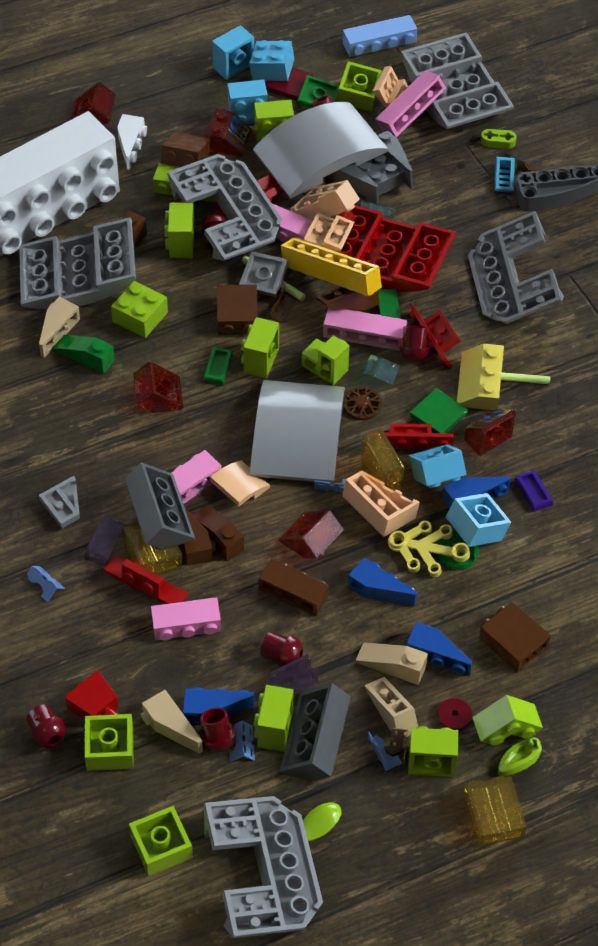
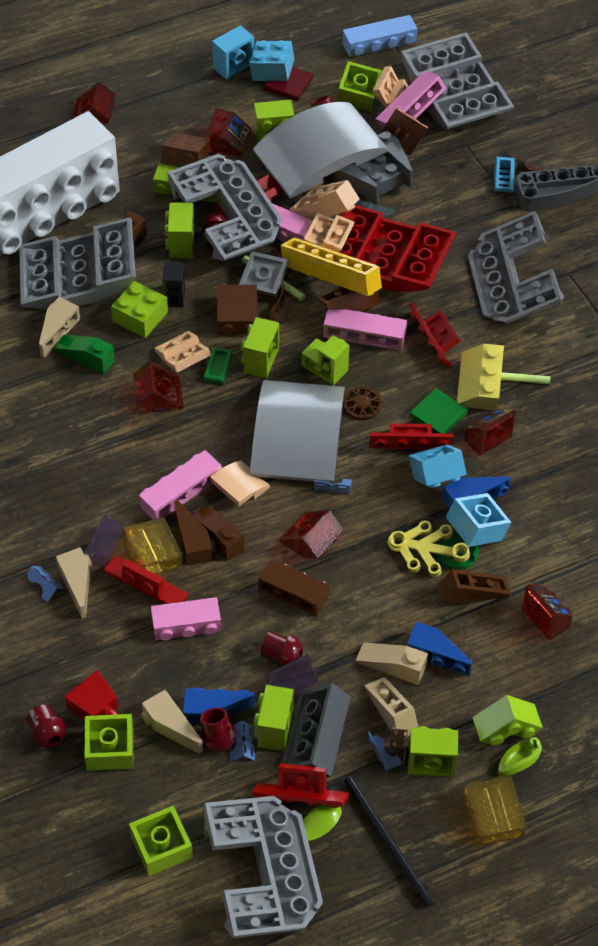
light grey wing [39,476,80,528] -> none
white slope [117,114,147,170] -> none
dark grey slope [125,462,195,549] -> none
medium azure brick [228,80,268,126] -> none
green tile [296,75,339,109] -> none
light nougat wedge [342,471,420,537] -> none
blue slope [348,558,417,606] -> none
clear yellow brick [361,429,405,492] -> none
clear light blue panel [364,354,400,384] -> none
green tile [378,289,401,319] -> none
dark red piece [399,326,430,361] -> none
dark red piece [438,698,472,729] -> none
reddish brown brick [479,601,551,673] -> none
lime beam [481,129,516,149] -> none
dark purple tile [515,470,553,512] -> none
none -> tan slope [56,547,92,619]
none -> light nougat slope [154,331,211,372]
none -> black brick [162,262,185,307]
none -> red bracket [252,763,349,808]
none -> black bar [344,776,434,907]
none -> copper piece [380,107,428,155]
none -> reddish brown slope [438,569,511,604]
none -> clear red slope [521,584,573,641]

